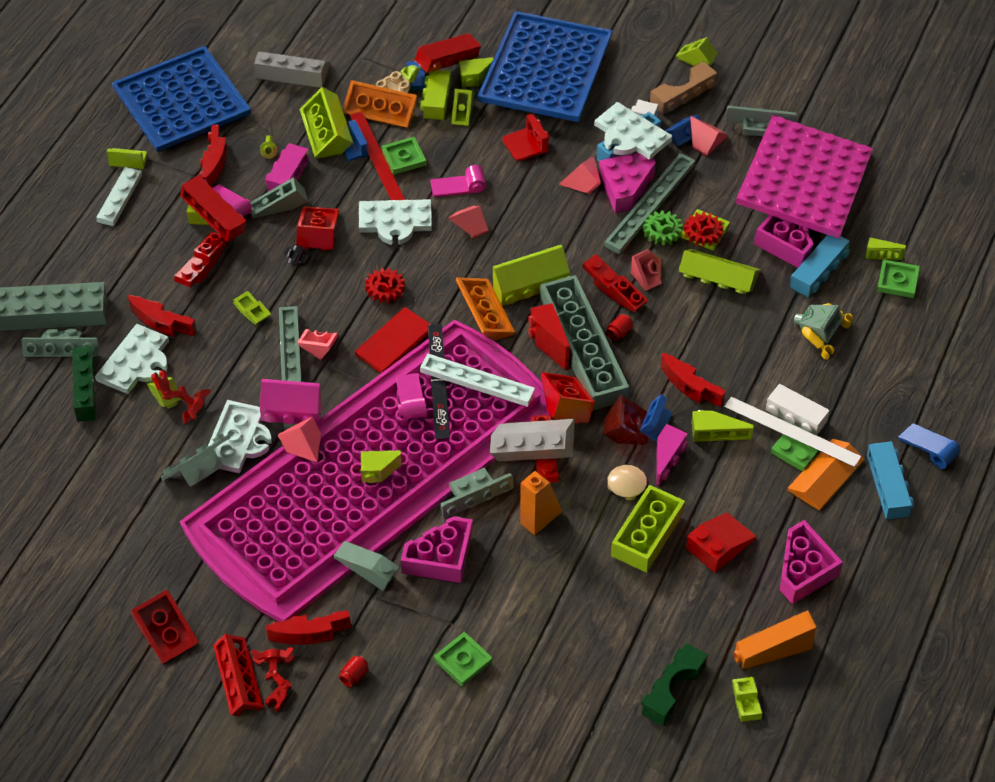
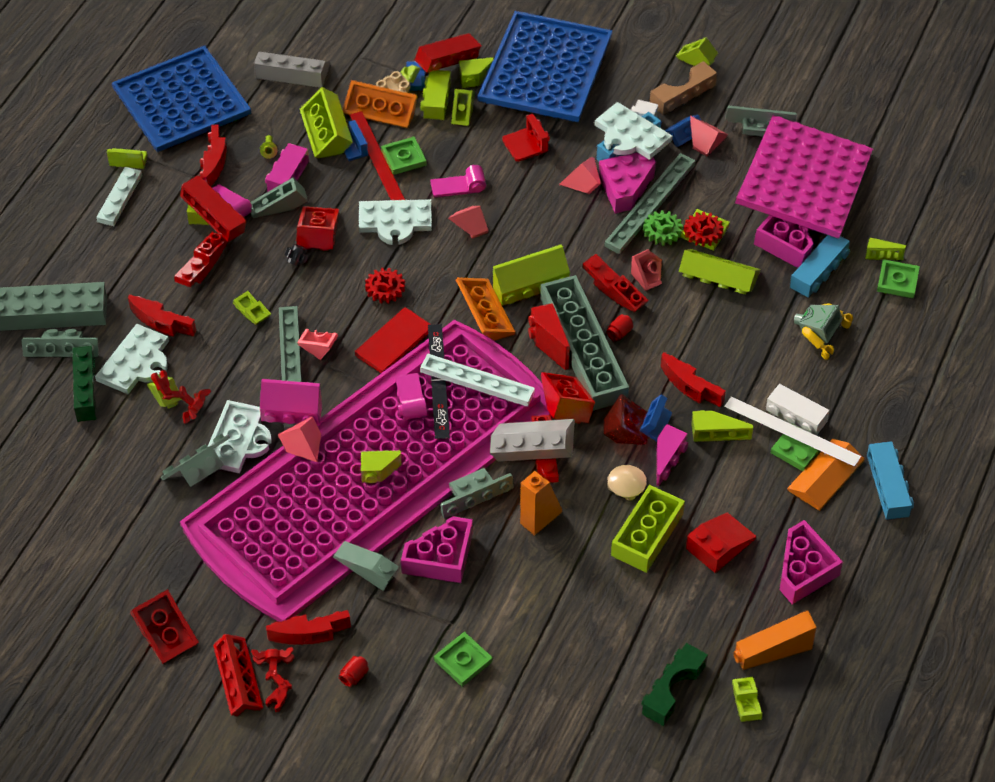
door [898,424,961,469] -> none

